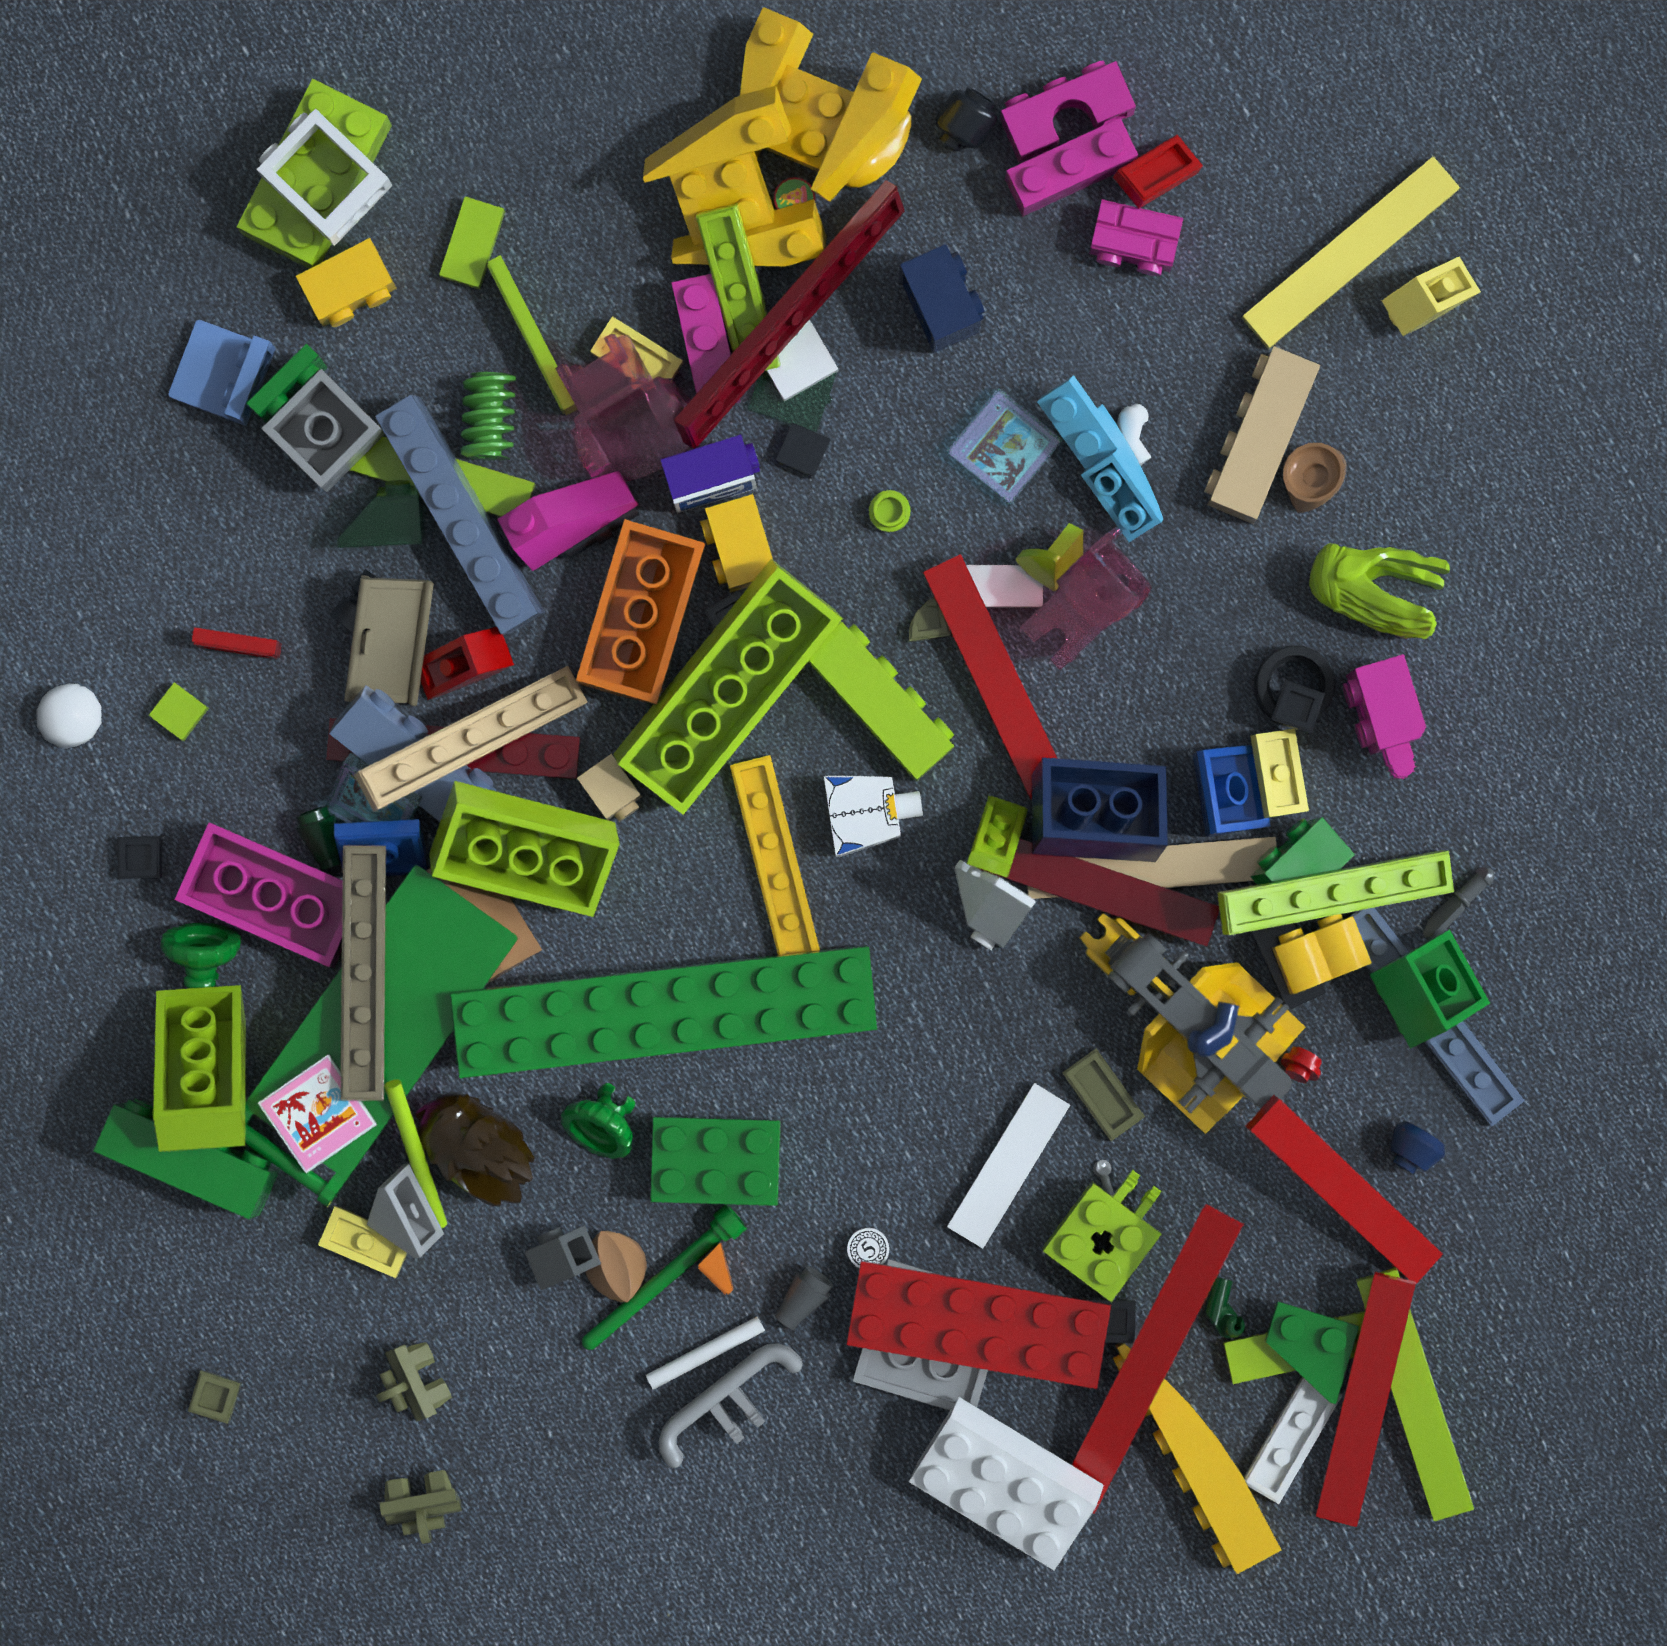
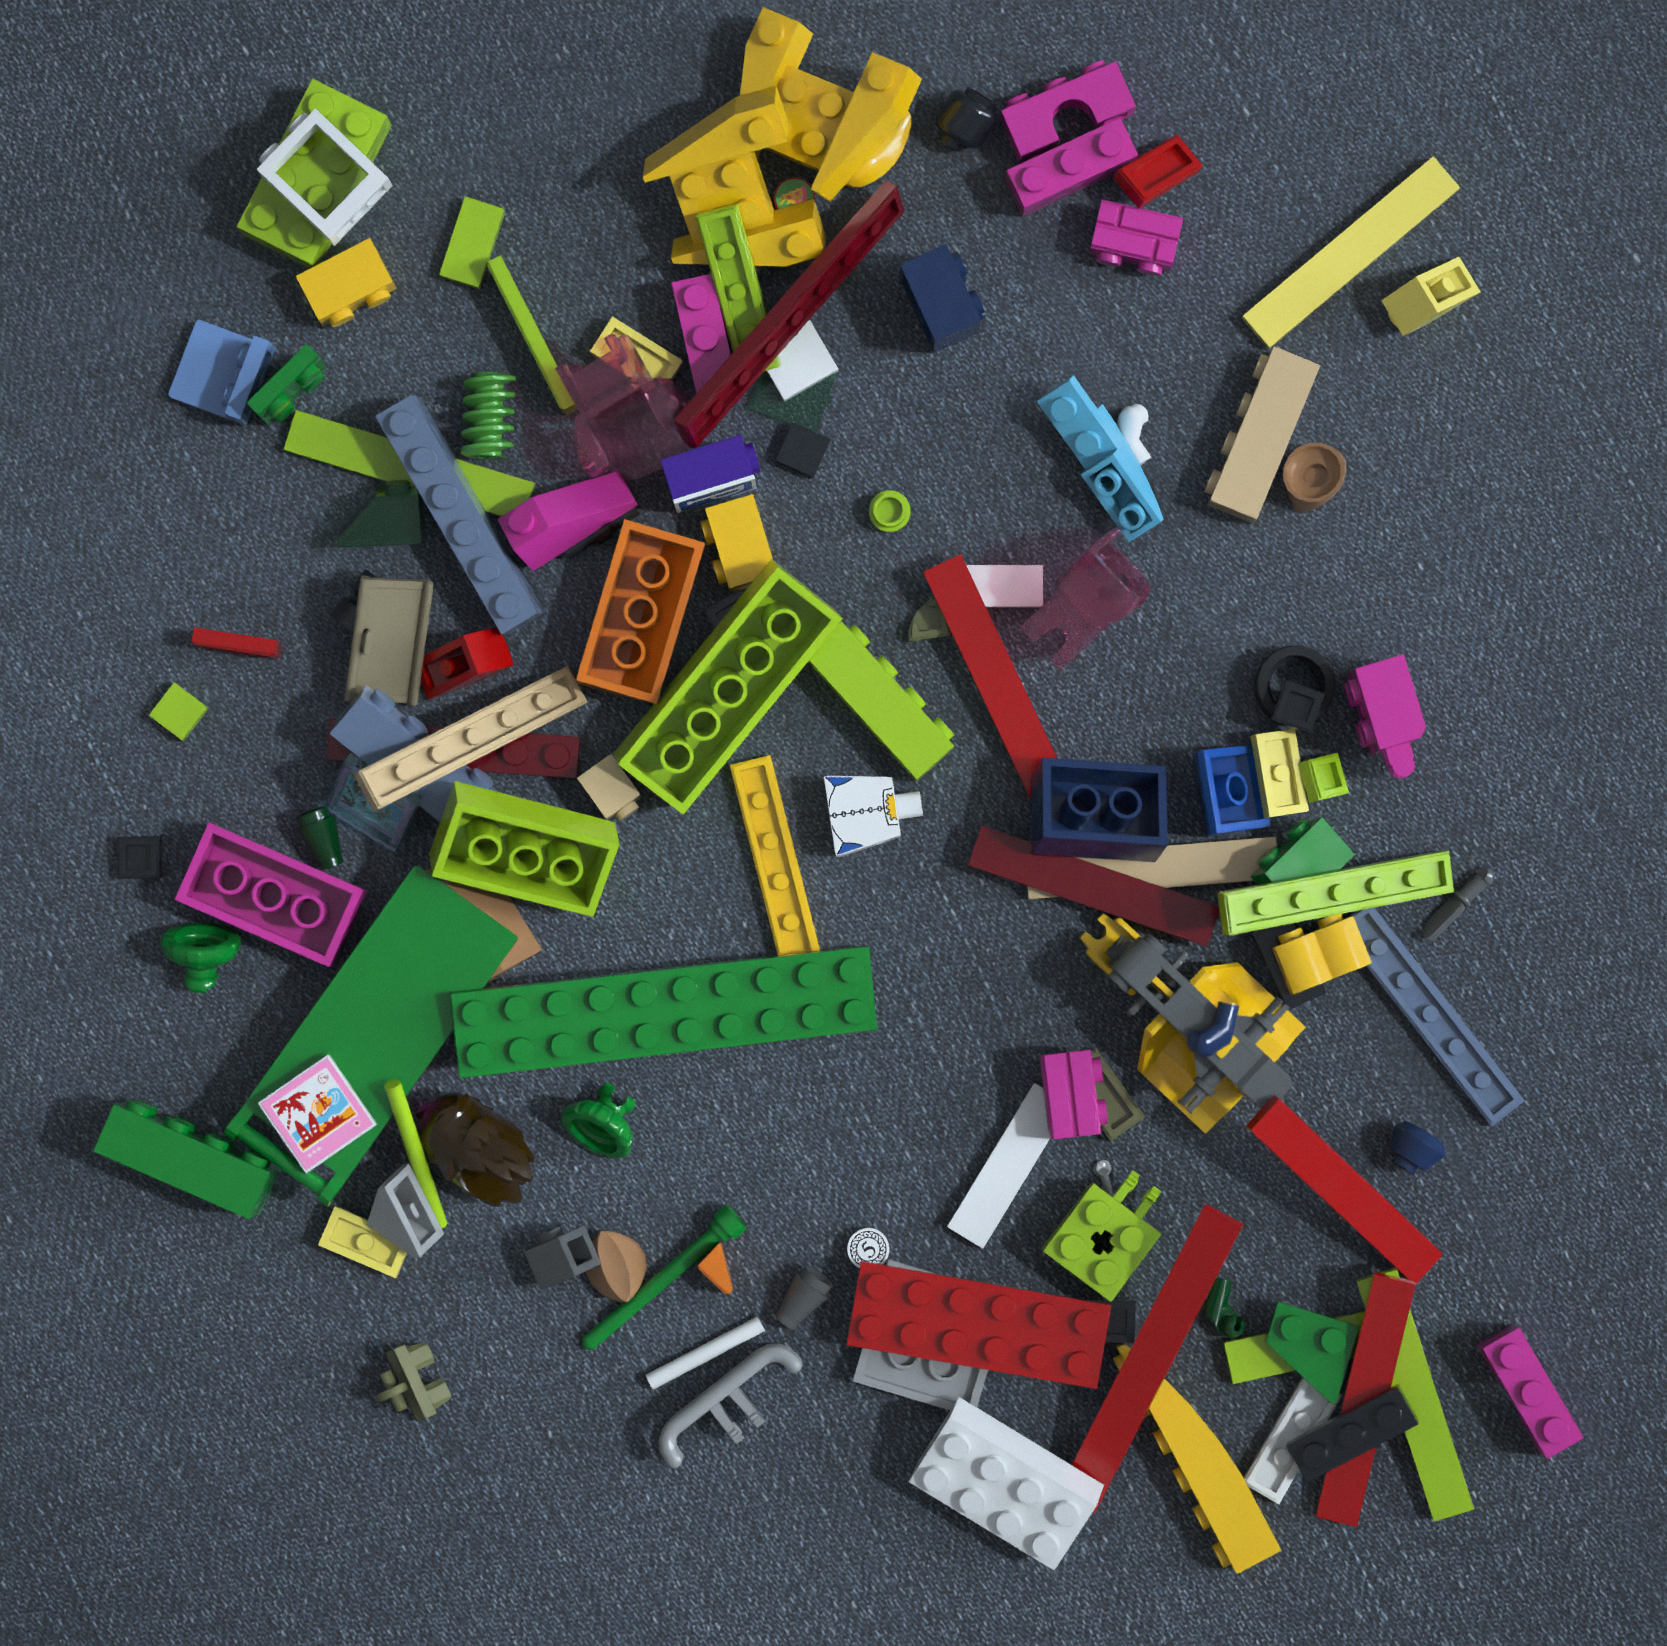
white hair [36,684,101,749] -> none
lime brick [153,985,246,1152] -> none
olive tile [188,1370,242,1424] -> none
light grey brick [261,369,385,492] -> none
blue plate [334,819,428,876] -> none
dark tan tile [341,846,386,1101] -> none
olive hips [379,1470,462,1544] -> none
green brick [651,1117,781,1206] -> none
clear light blue tile [946,388,1063,506] -> none
white wedge [954,860,1036,951] -> none
lime tile [967,796,1028,878] -> none
lime tile [1016,523,1083,591] -> none
red plate [1281,1047,1322,1083] -> none
lime hair [1309,543,1450,639] -> none
green slope [1369,929,1490,1049] -> none
none -> dark pink brick [1039,1050,1108,1140]
none -> black plate [1286,1384,1419,1483]
none -> lime tile [1298,753,1349,803]
none -> dark pink arch [1476,1324,1584,1459]

